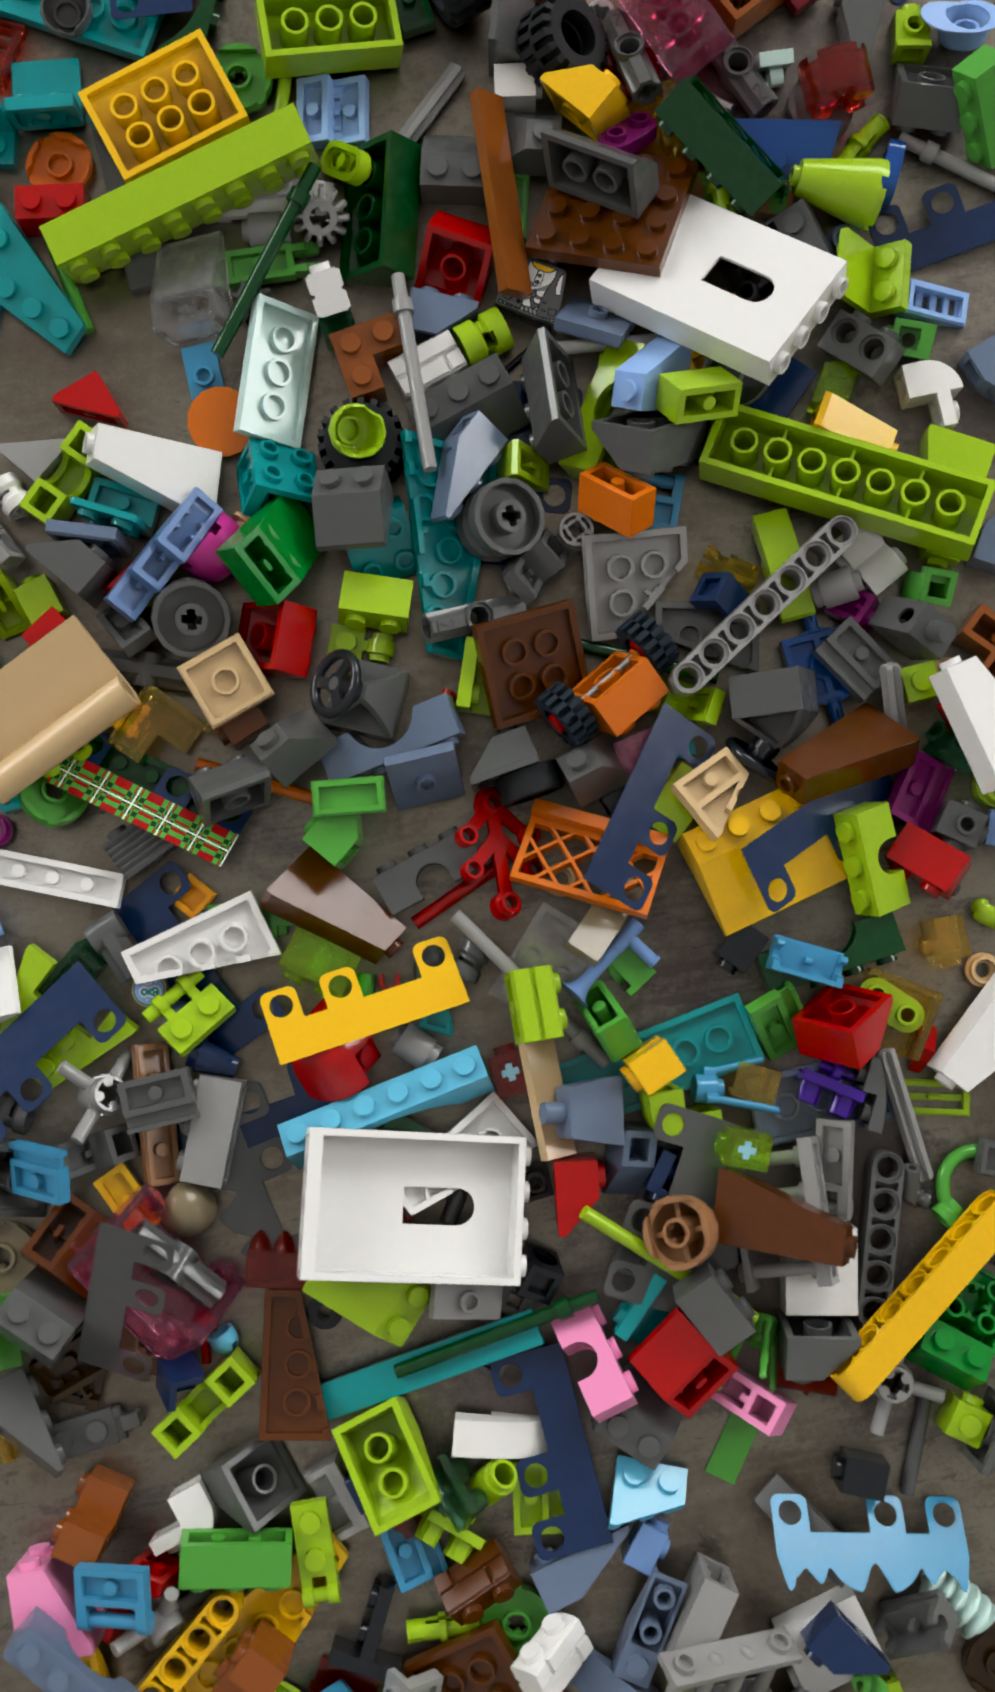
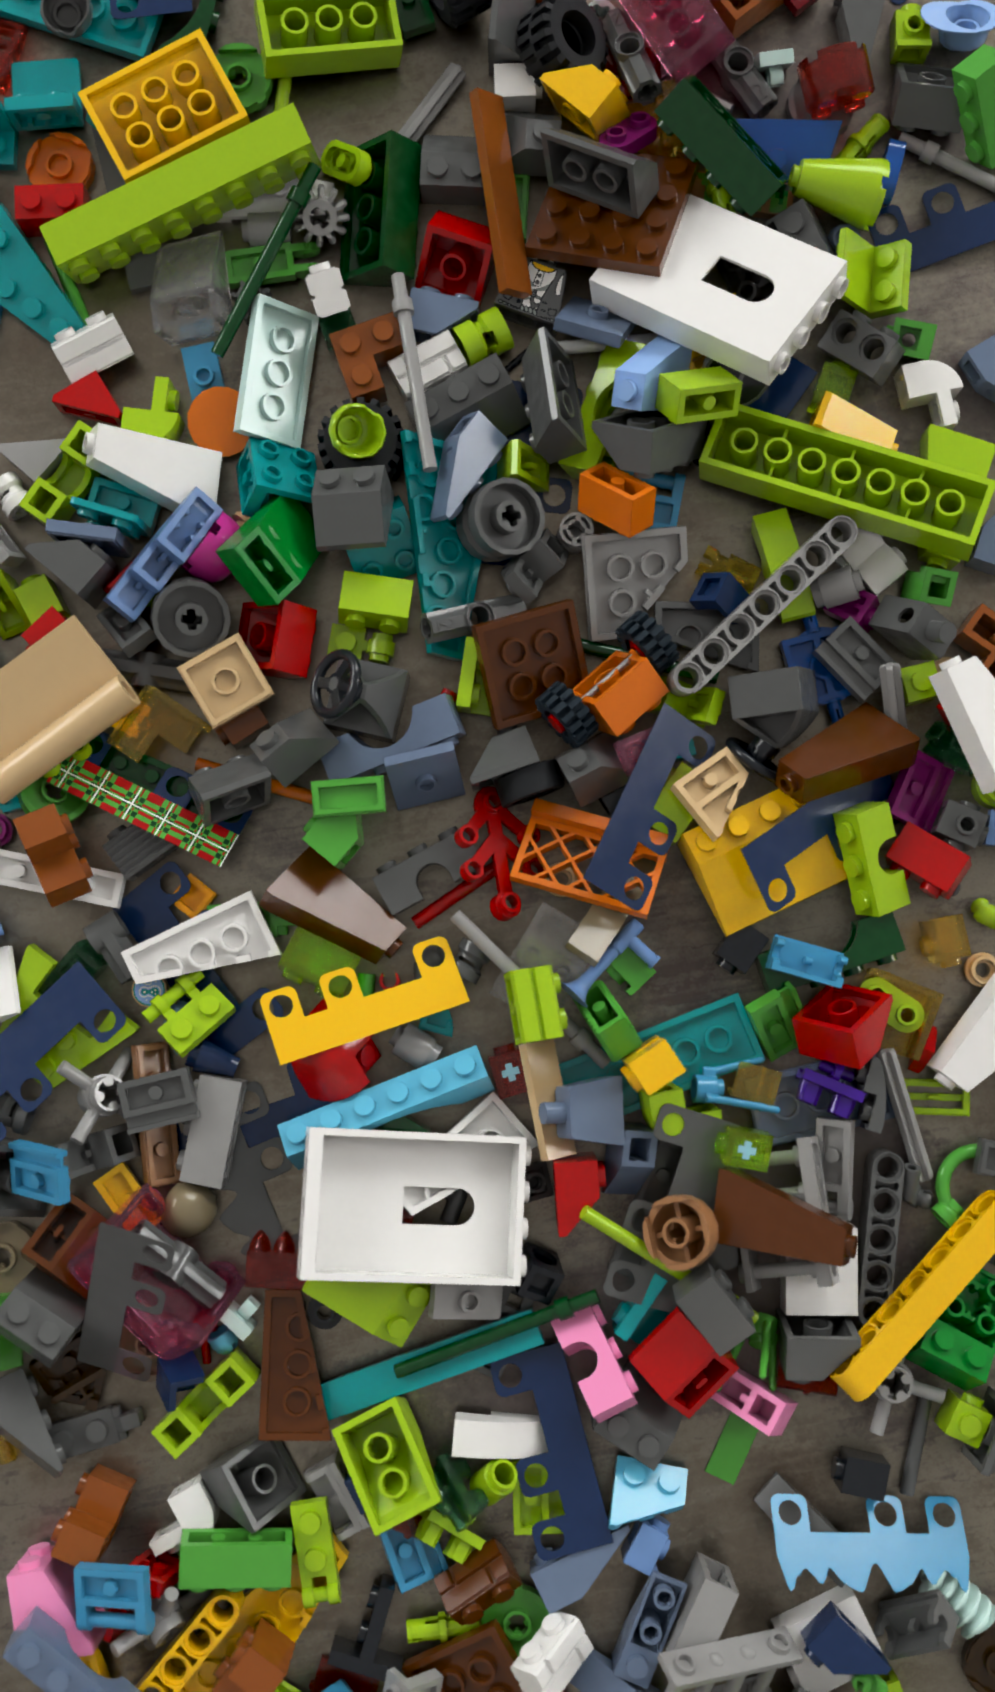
light blue slope [296,73,370,149] -> none
dark blue bracket [643,1145,678,1201] -> none
light blue slope [892,278,970,329] -> none
none -> dark orange brick [13,803,94,908]
none -> white brick [51,310,134,384]
none -> lime brick [121,376,185,441]
none -> light aqua tile [217,1294,261,1341]

